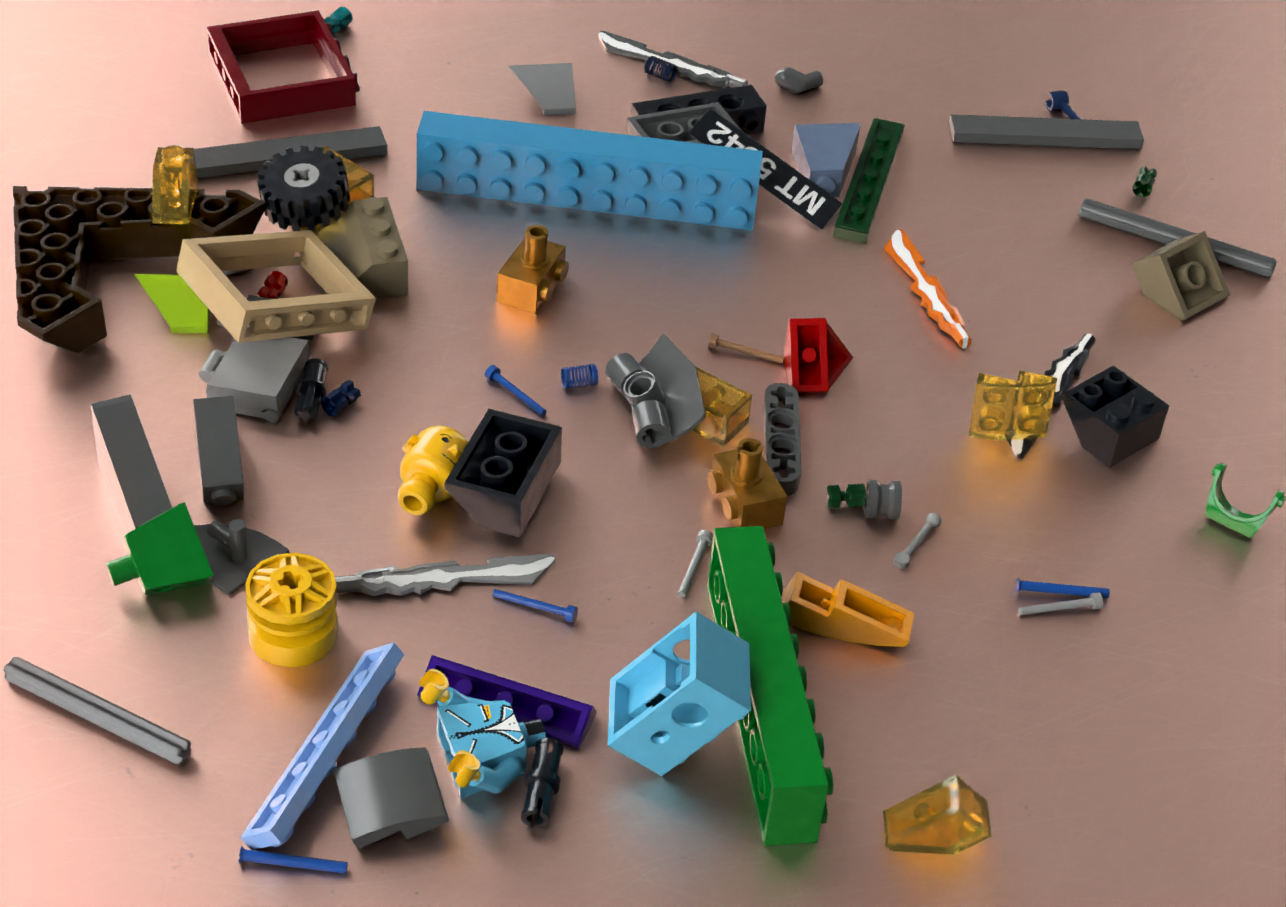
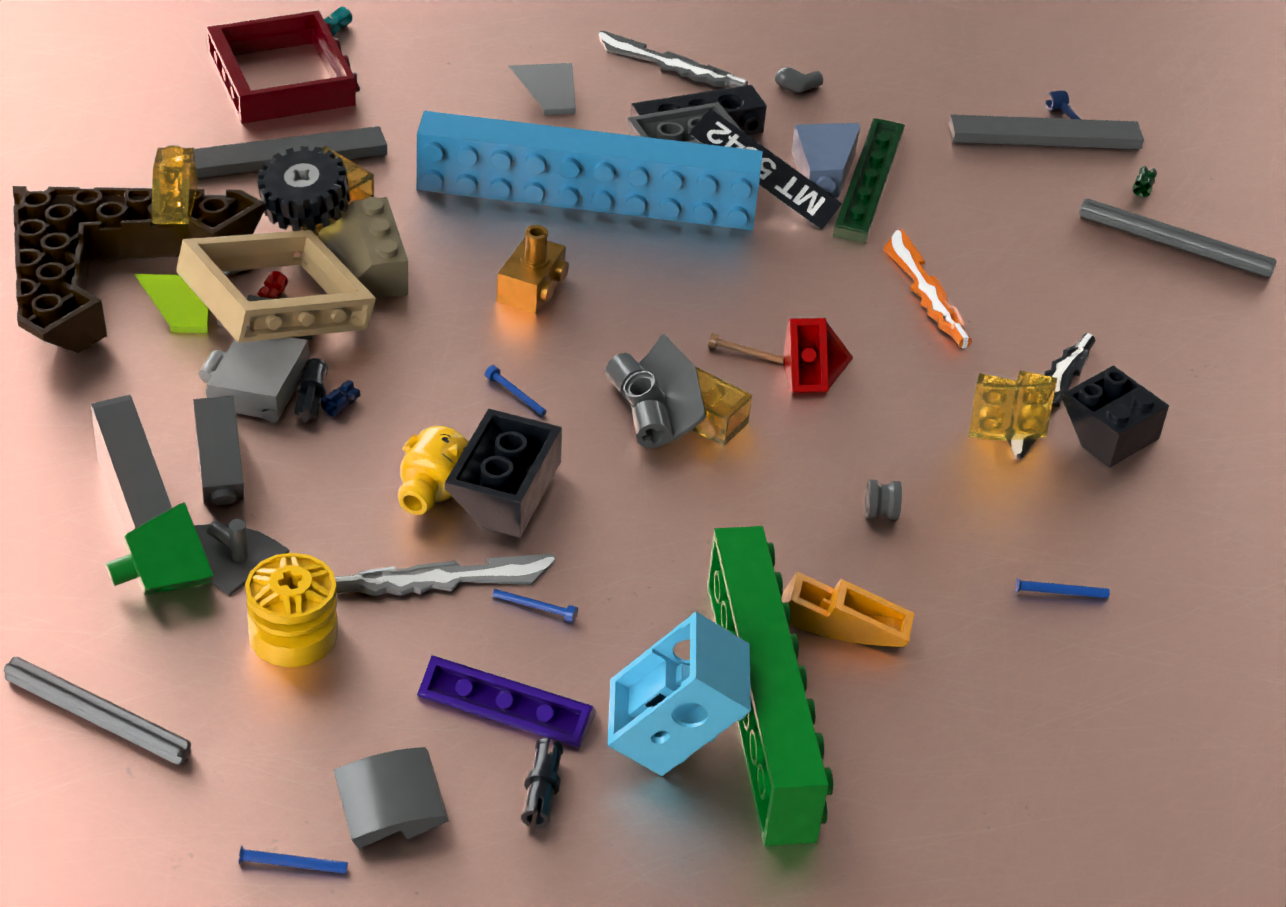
light blue plate [240,643,404,850] -> none
medium azure torso [419,669,546,798] -> none
blue piece [561,363,599,389] -> none
dark blue piece [644,56,677,82] -> none
light grey piece [678,530,713,598] -> none
pearl gold brick [707,438,787,529] -> none
dark grey beam [763,383,801,496] -> none
dark green piece [826,483,866,509] -> none
clear yellow slope [883,775,992,855] -> none
light grey hinge [893,513,941,569] -> none
light grey piece [1018,593,1103,616] -> none
dark tan slope [1131,231,1231,320] -> none
helmet [1206,463,1286,538] -> none

